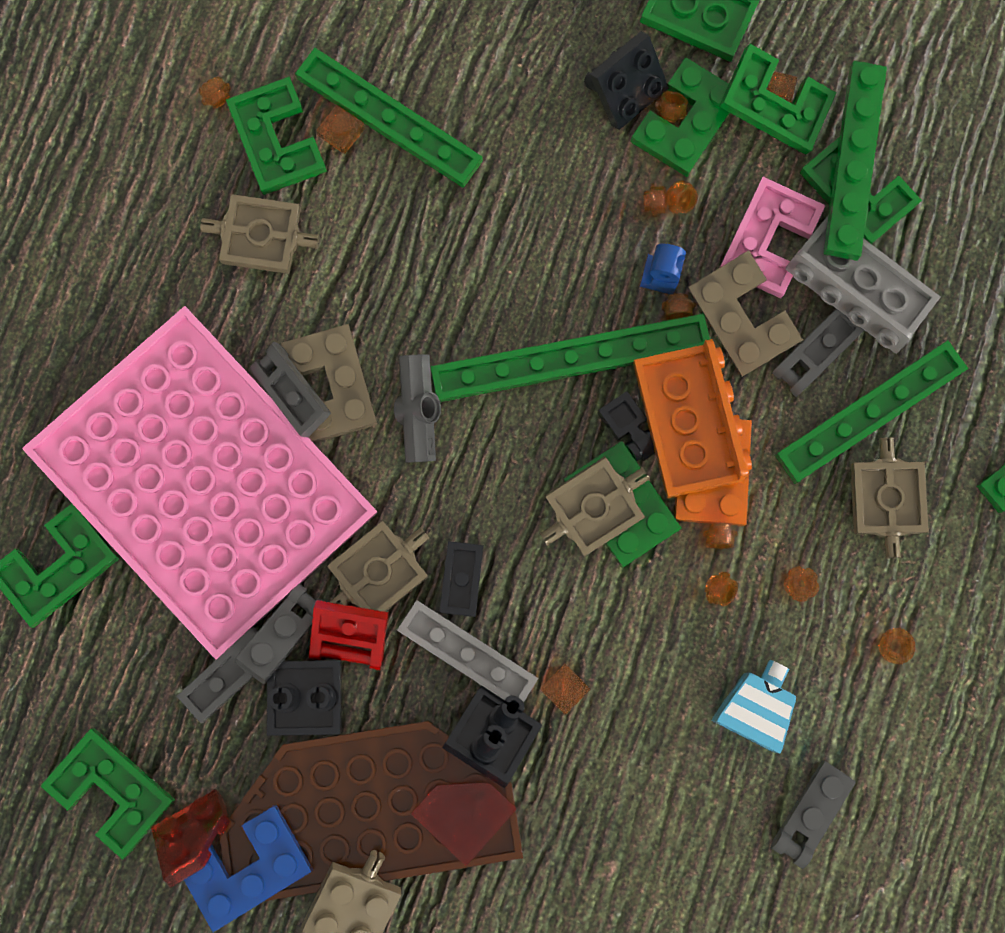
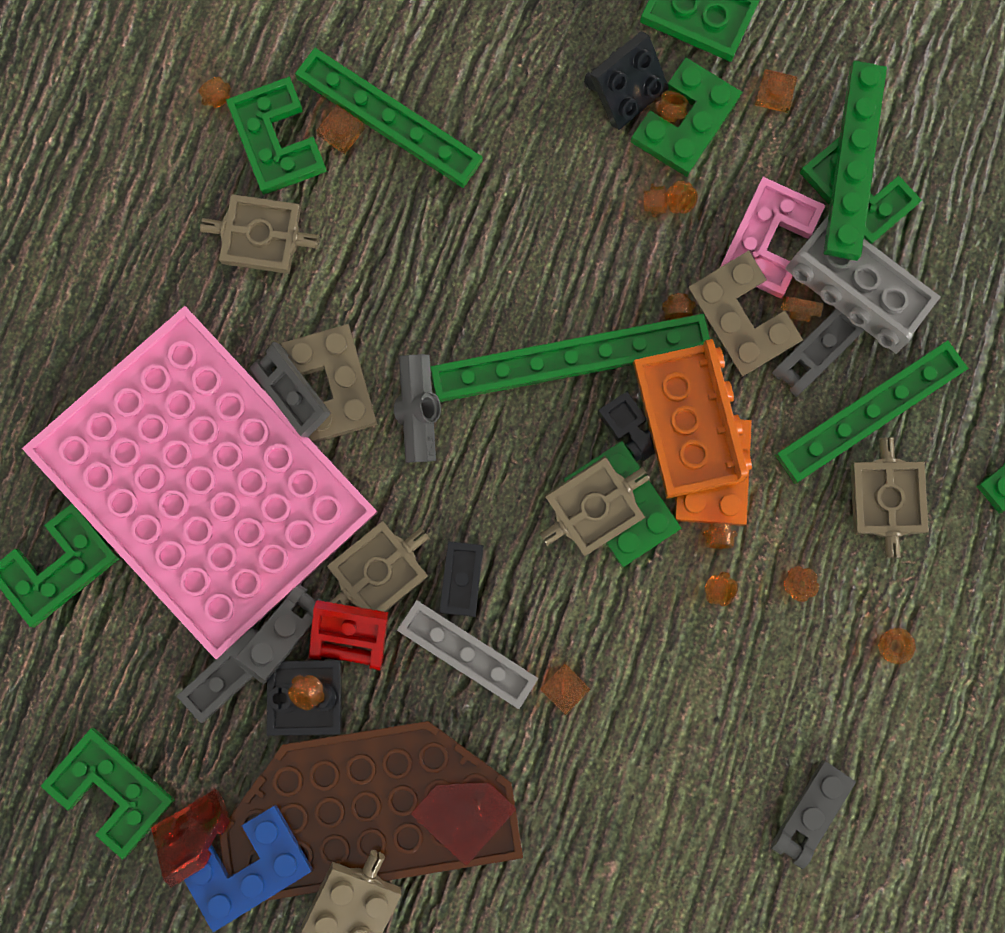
black plate [442,685,542,788] -> none
blue leg [640,244,686,295] -> none
torso [711,660,796,754] -> none
green plate [719,43,837,155] -> none
none -> clear orange plate [288,675,324,710]
none -> clear orange plate [781,296,824,322]

